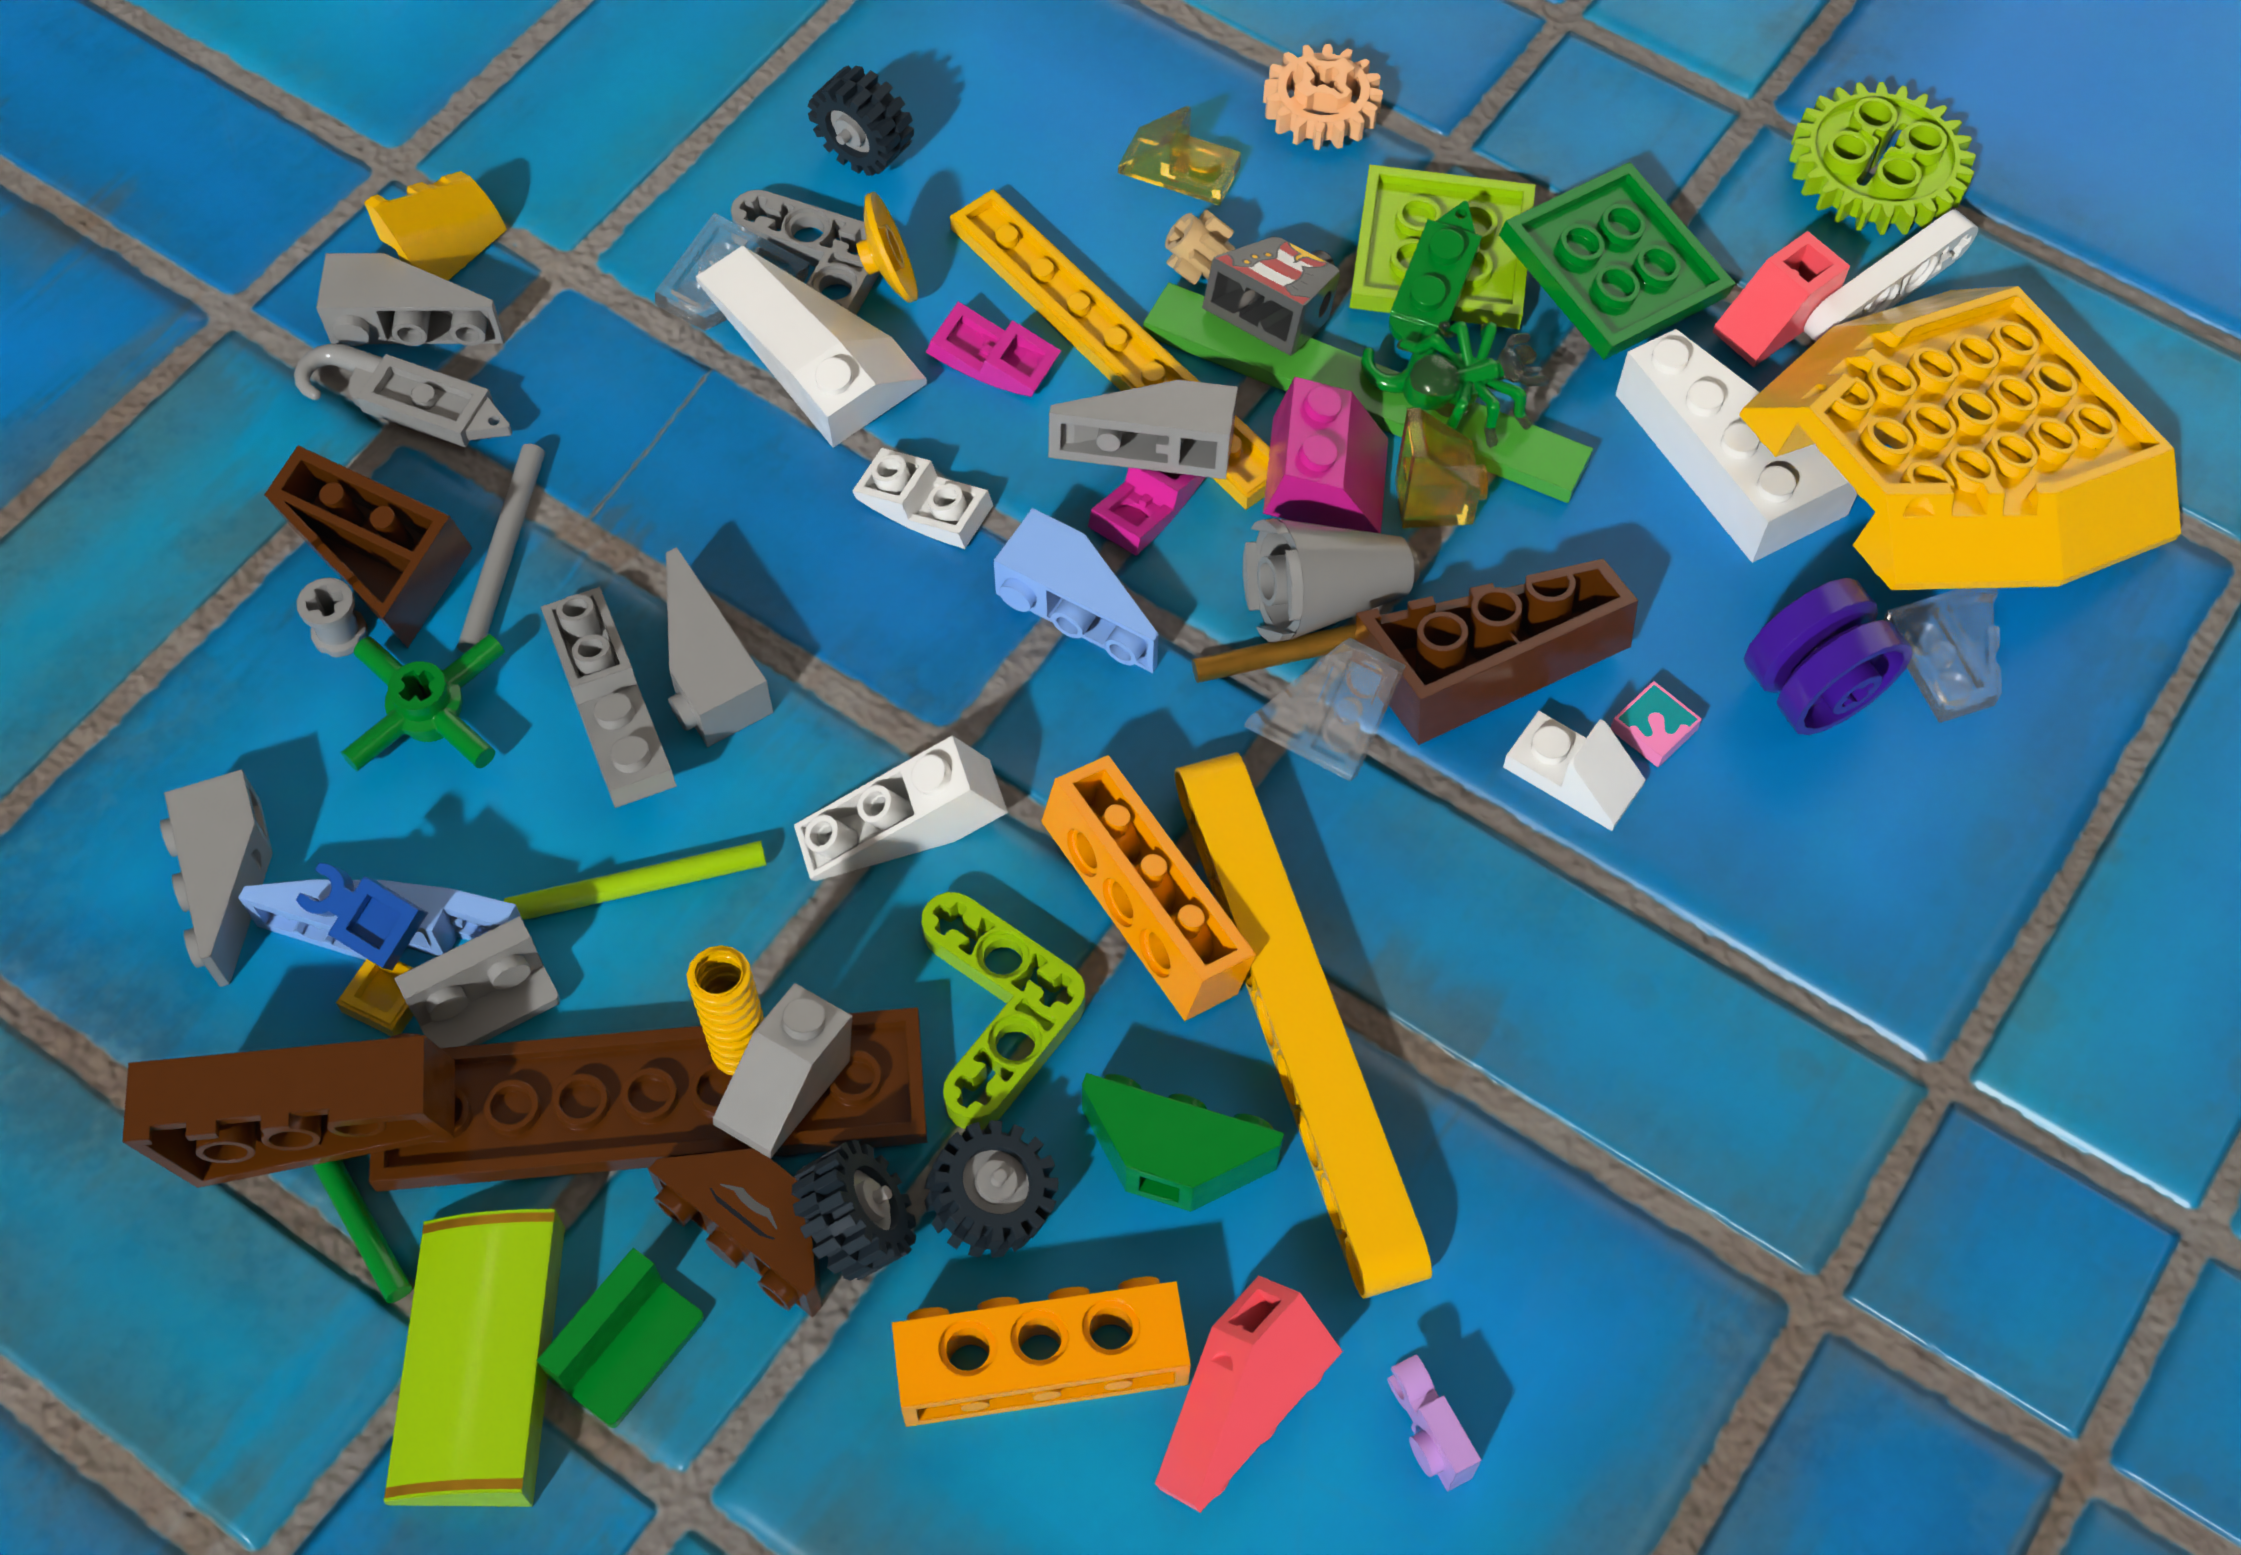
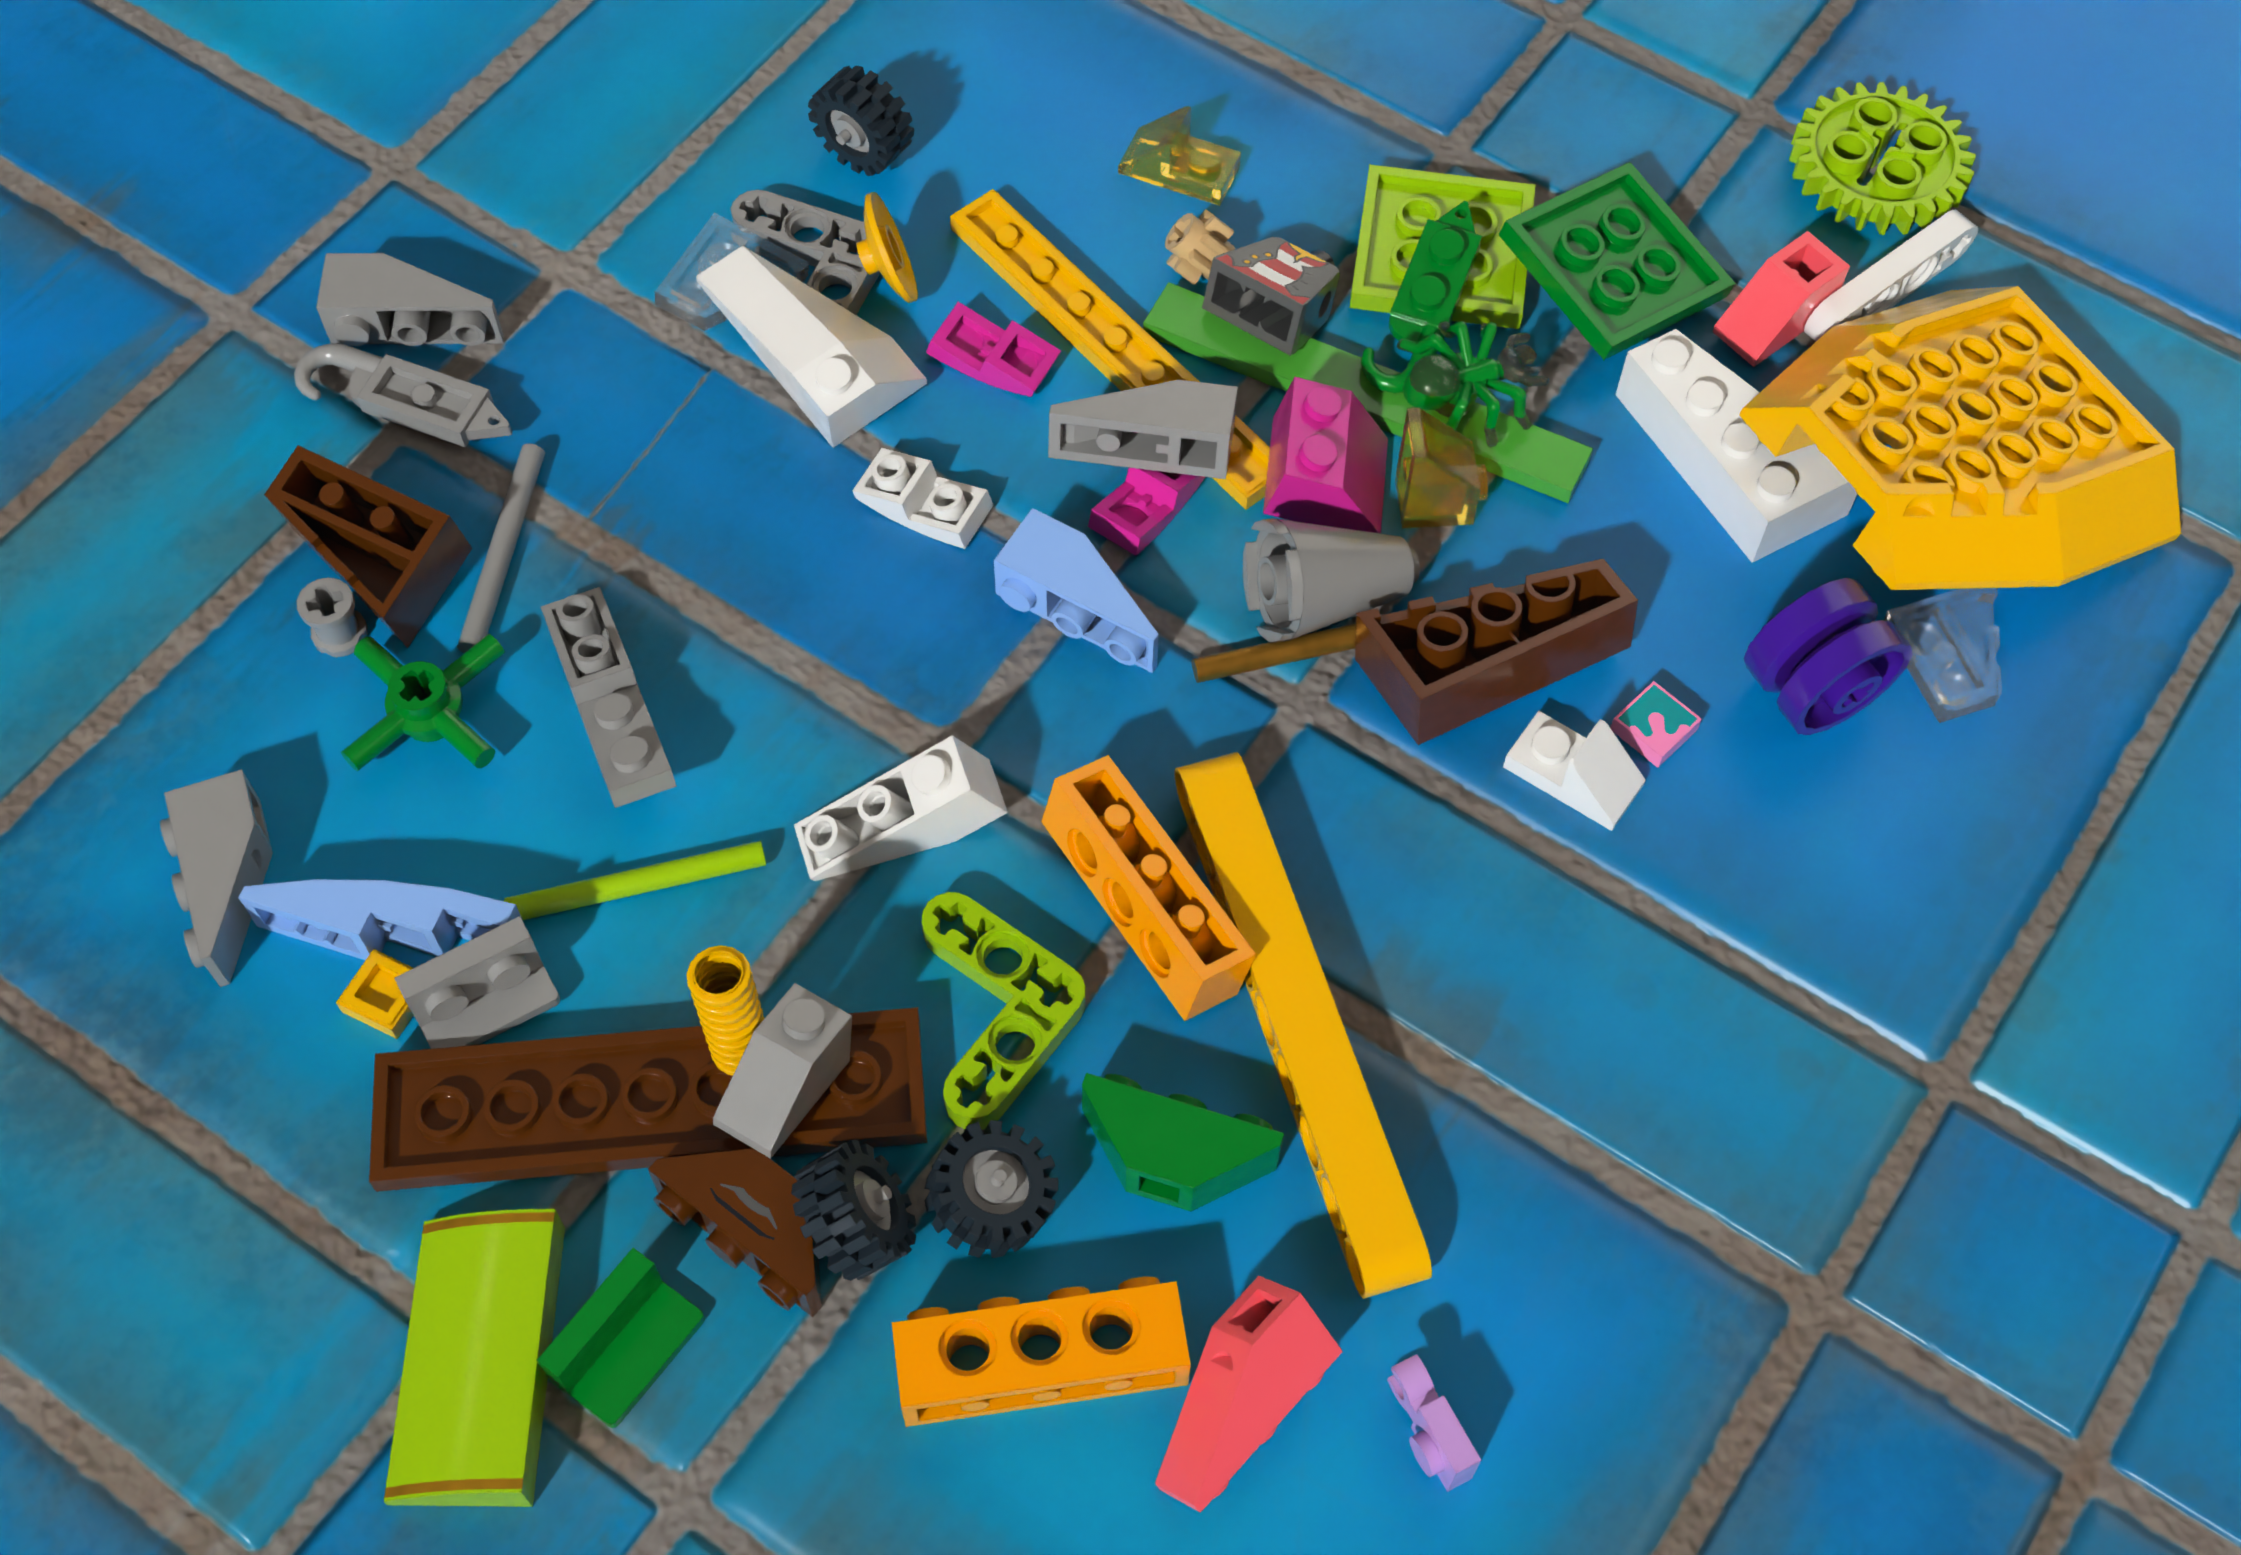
reddish brown wedge [122,1033,455,1188] -> none
blue plate [296,863,428,971] -> none
green bar [312,1160,412,1303] -> none
yellow slope [364,171,507,281] -> none
light grey slope [666,547,773,747] -> none
clear wing [1244,638,1406,781] -> none
light nougat gear [1263,44,1383,150] -> none

